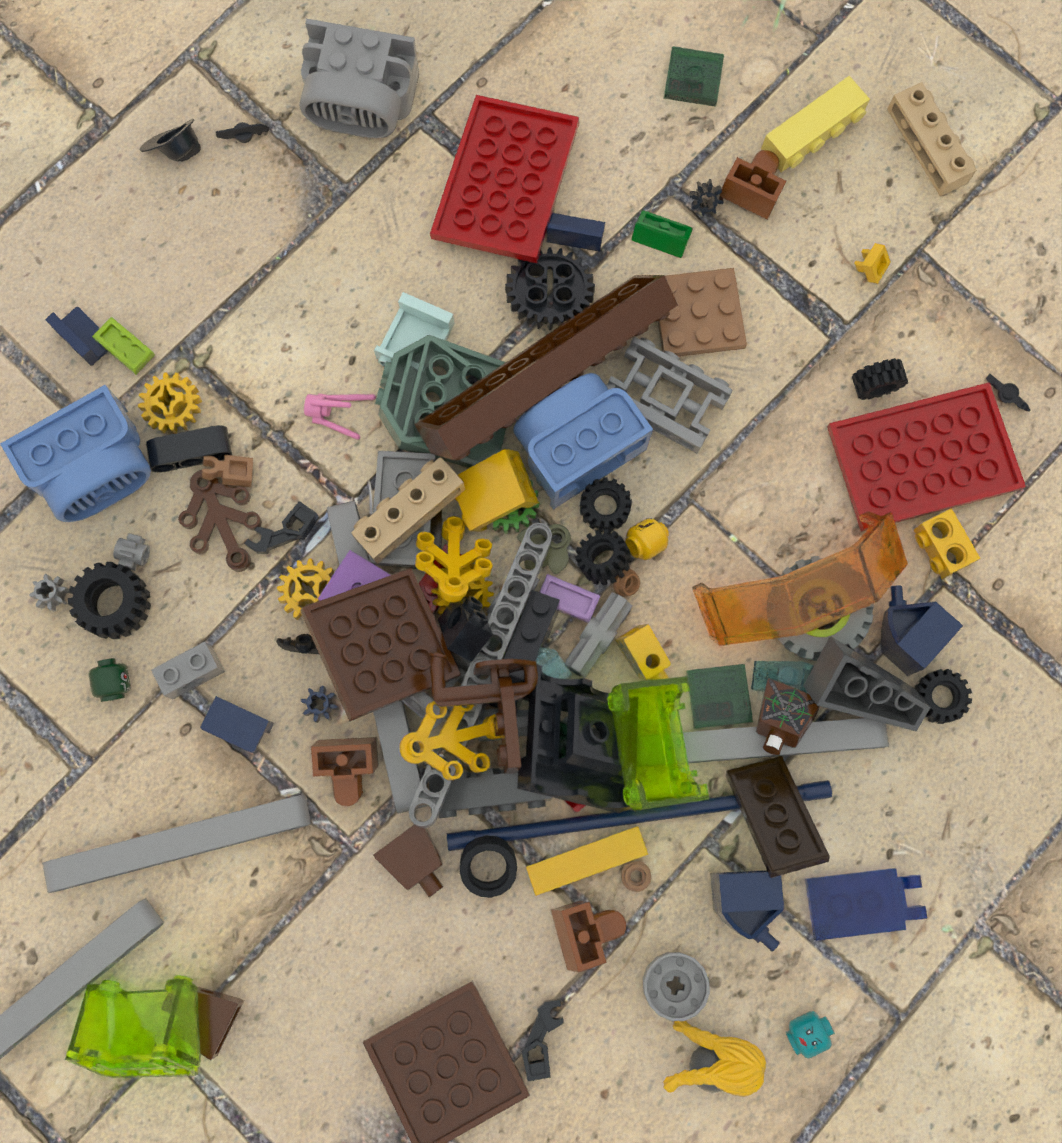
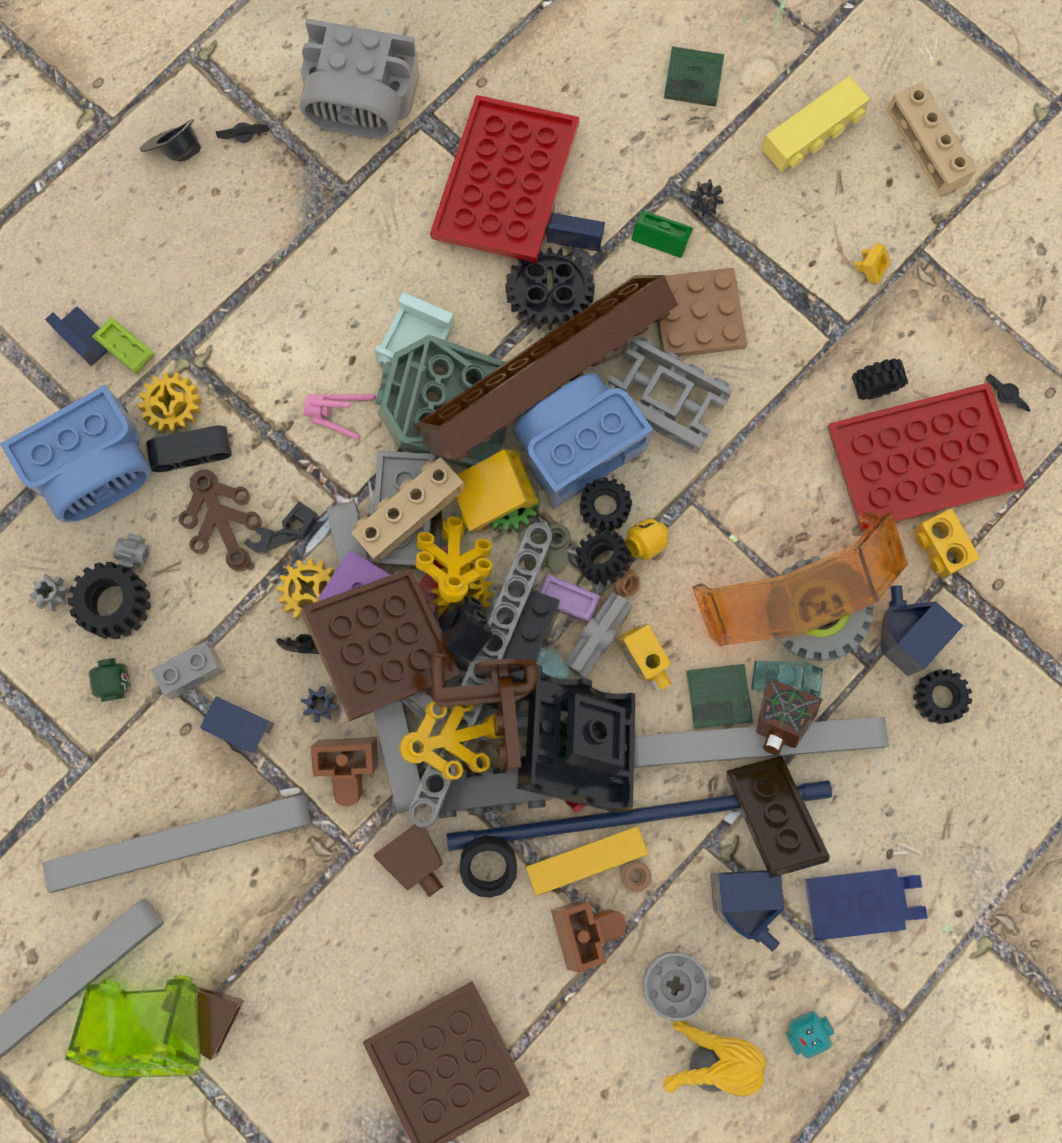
medium nougat plate [202,455,253,488] -> none
black piece [521,998,564,1081] -> none
clear neon green windscreen [607,676,709,811] -> none
dark orange brick [719,150,786,220] -> none
dark grey wedge [804,636,931,732] -> none

